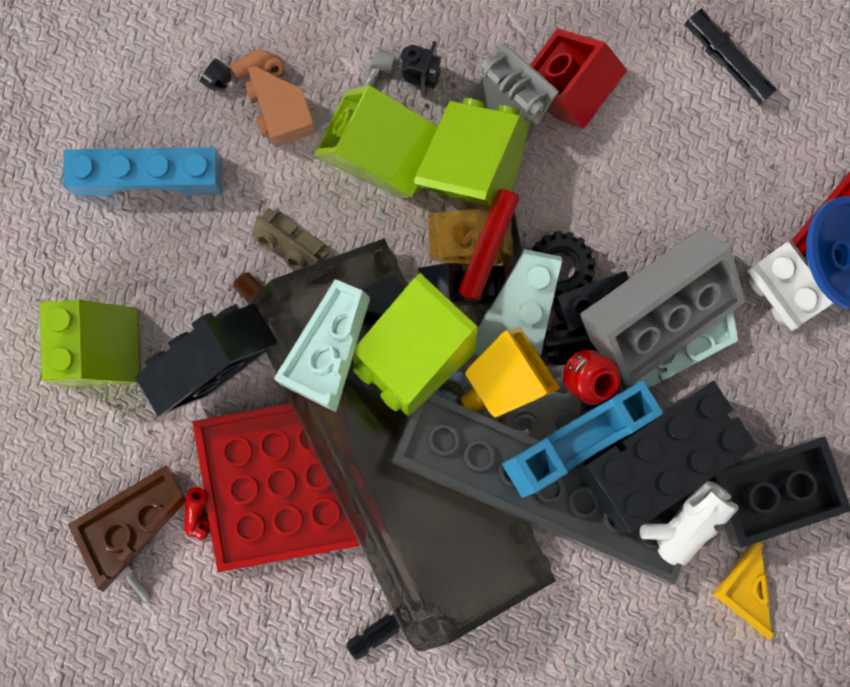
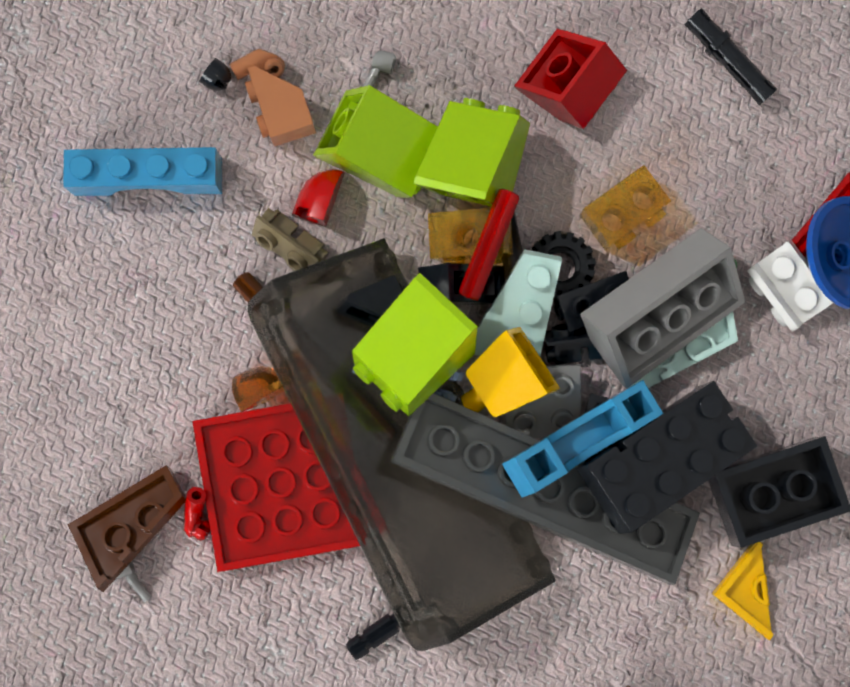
lime slope [40,300,141,387] -> none
black brick [135,303,278,417] -> none
light aqua wing [274,279,370,412] -> none
black hinge [401,41,442,98] -> none
light grey hinge [471,42,559,145] -> none
red head [563,350,621,405] -> none
white piece [640,481,739,565] -> none
none -> clear orange brick [231,366,295,412]
none -> red brick [291,169,345,227]
none -> clear yellow brick [579,165,671,251]

